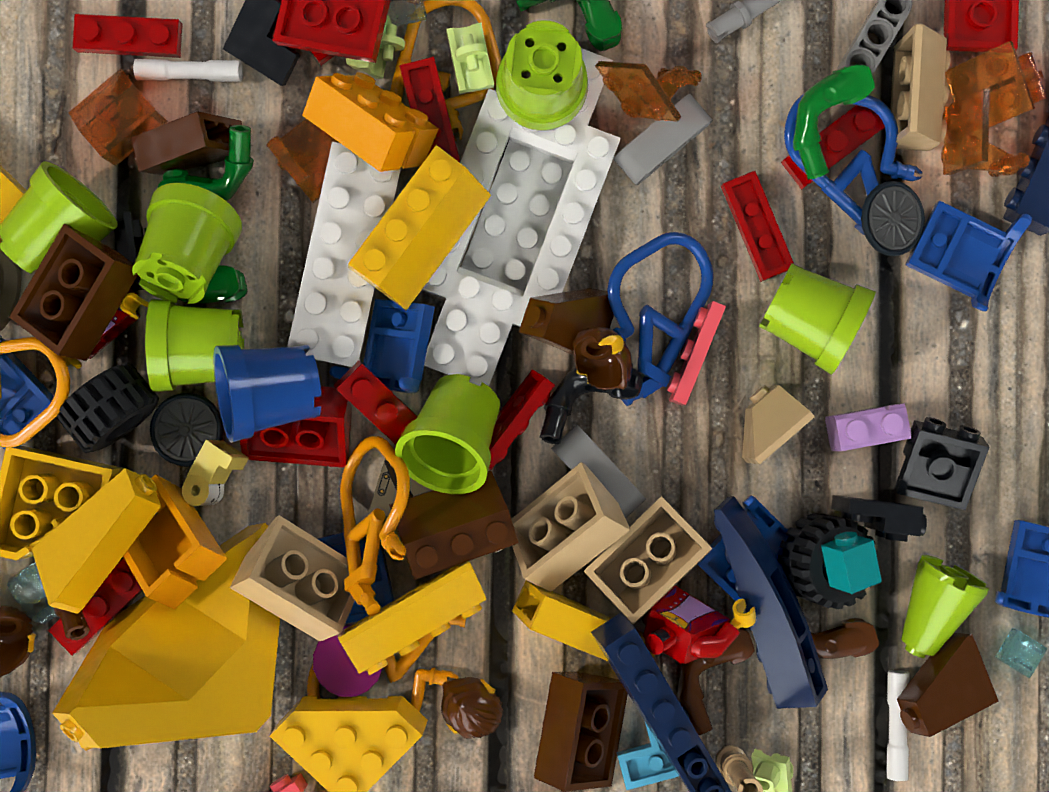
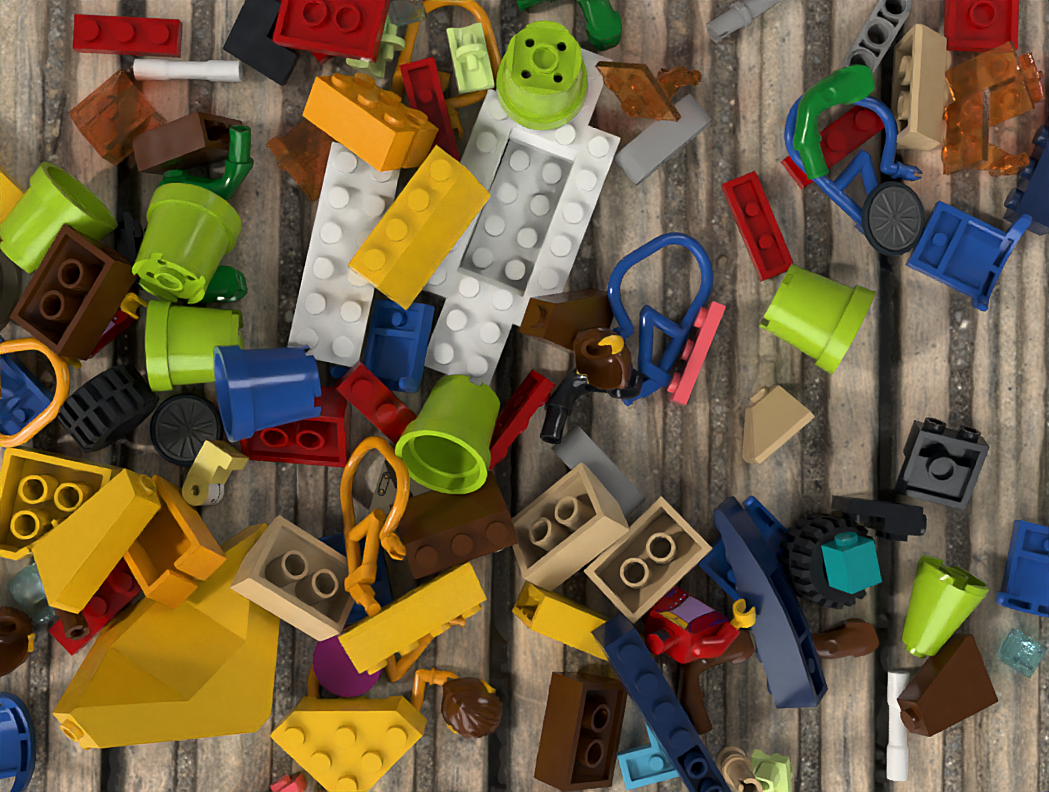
lavender brick [825,403,911,451] -> none

